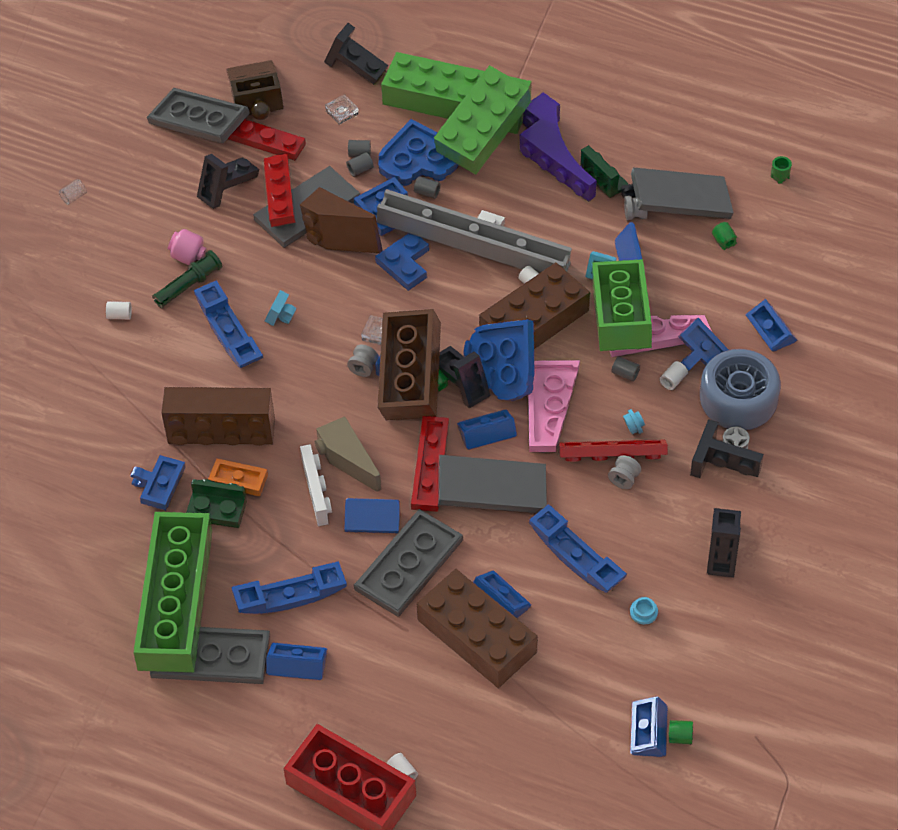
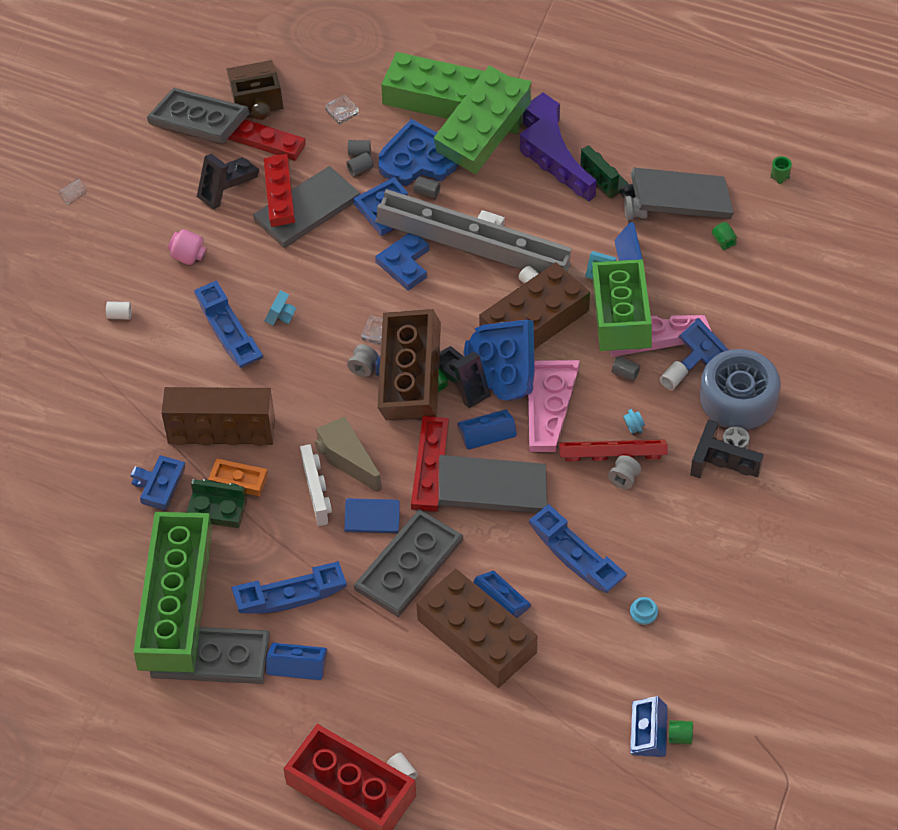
dark green pin [152,250,223,308] -> none
reddish brown slope [300,187,383,254] -> none
black bracket [324,23,388,85] -> none
black bracket [706,508,741,578] -> none
blue slope [745,299,798,352] -> none

